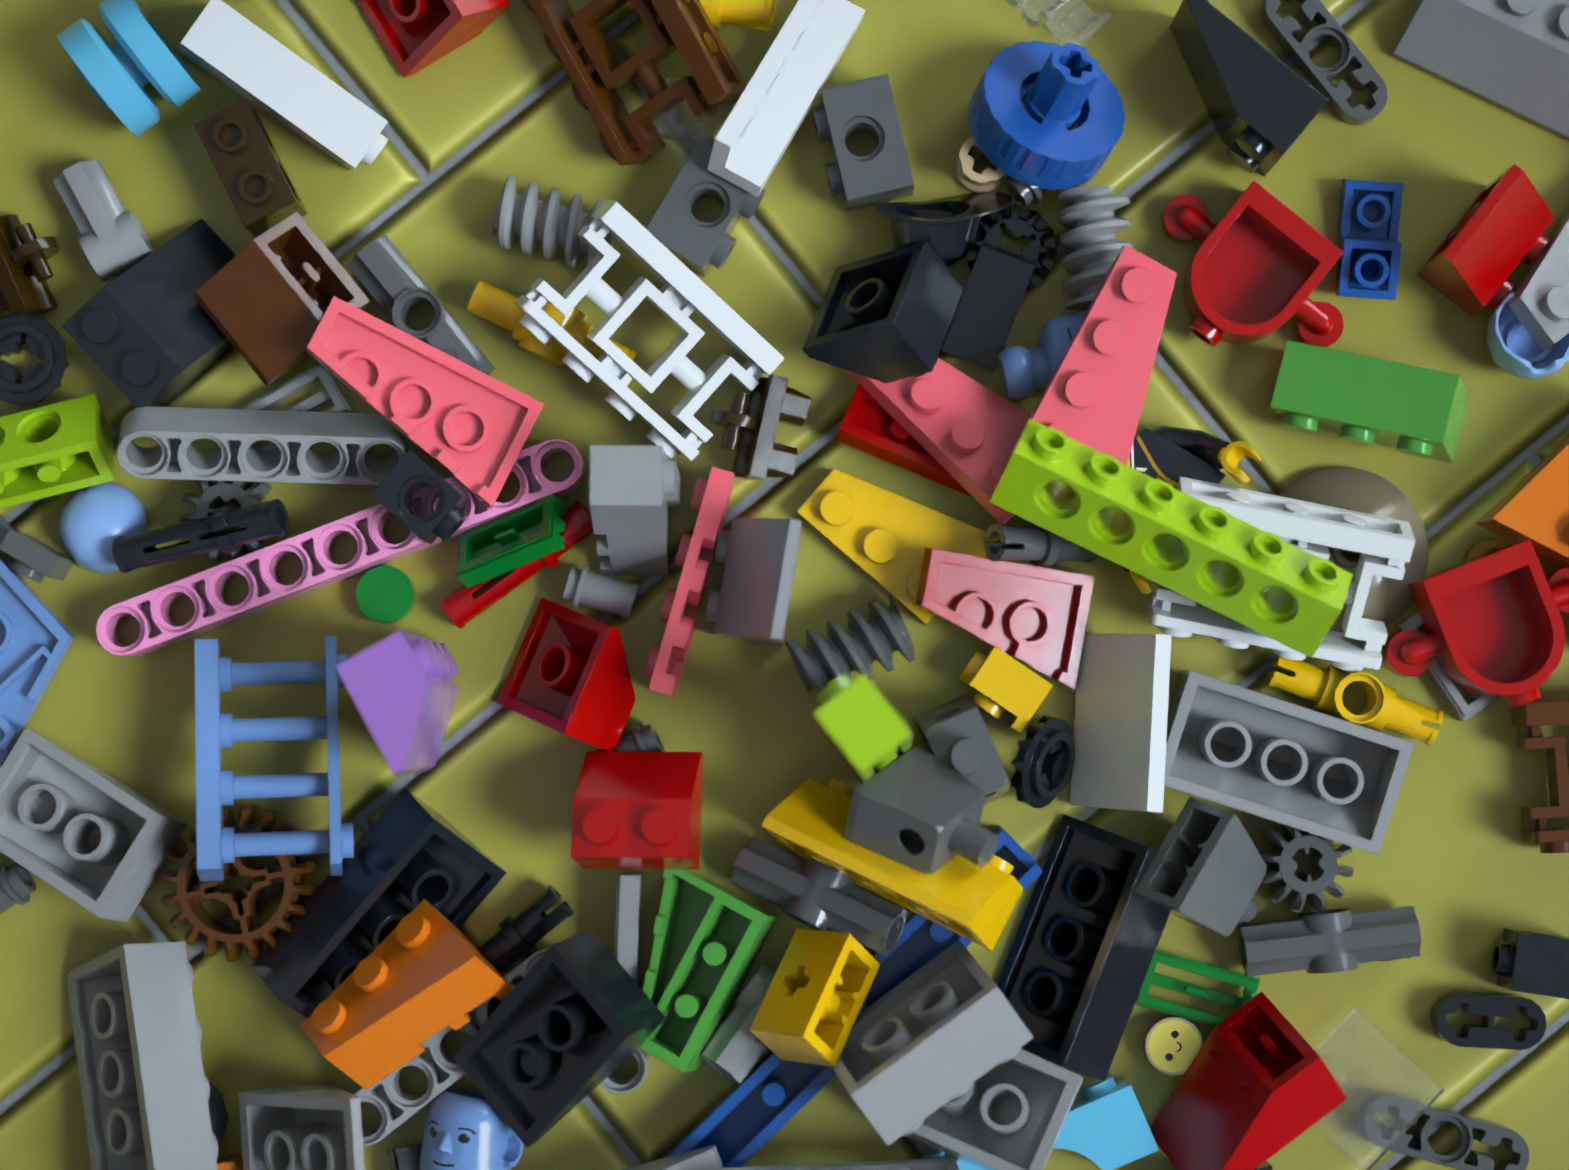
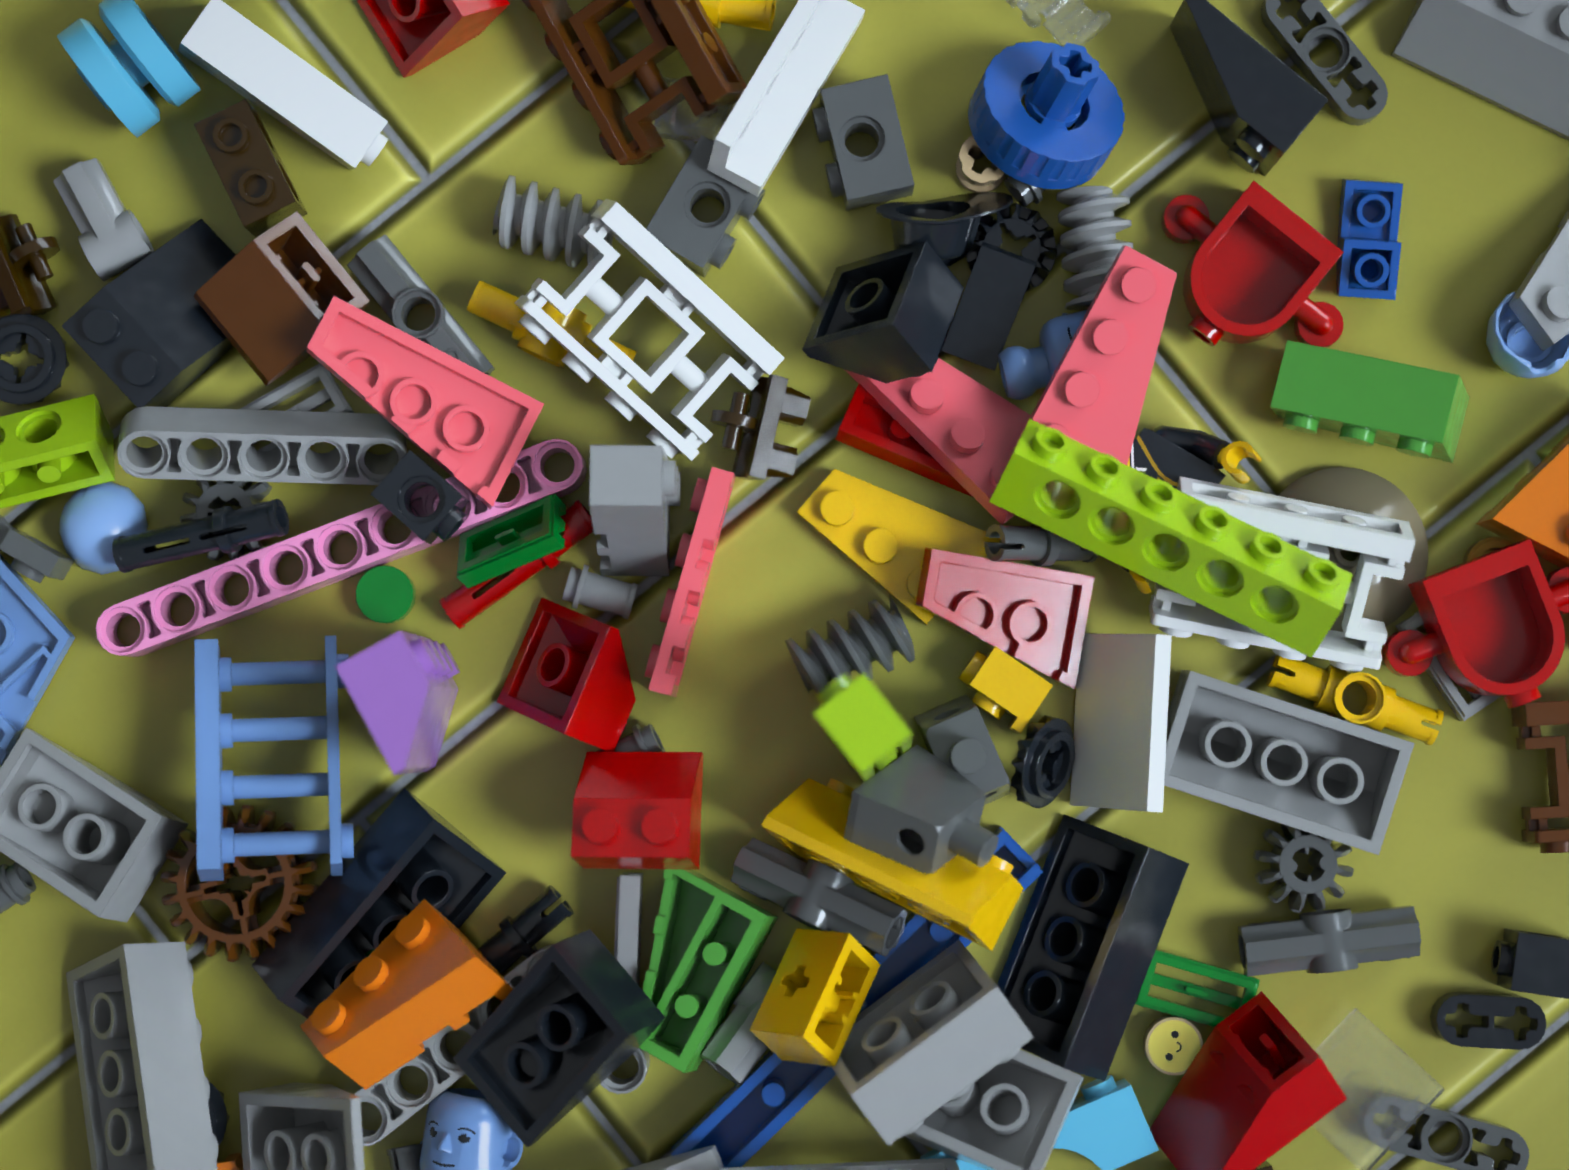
light grey slope [705,518,802,646] -> none
dark grey torso [1134,797,1267,937] -> none
red slope [1417,164,1555,316] -> none

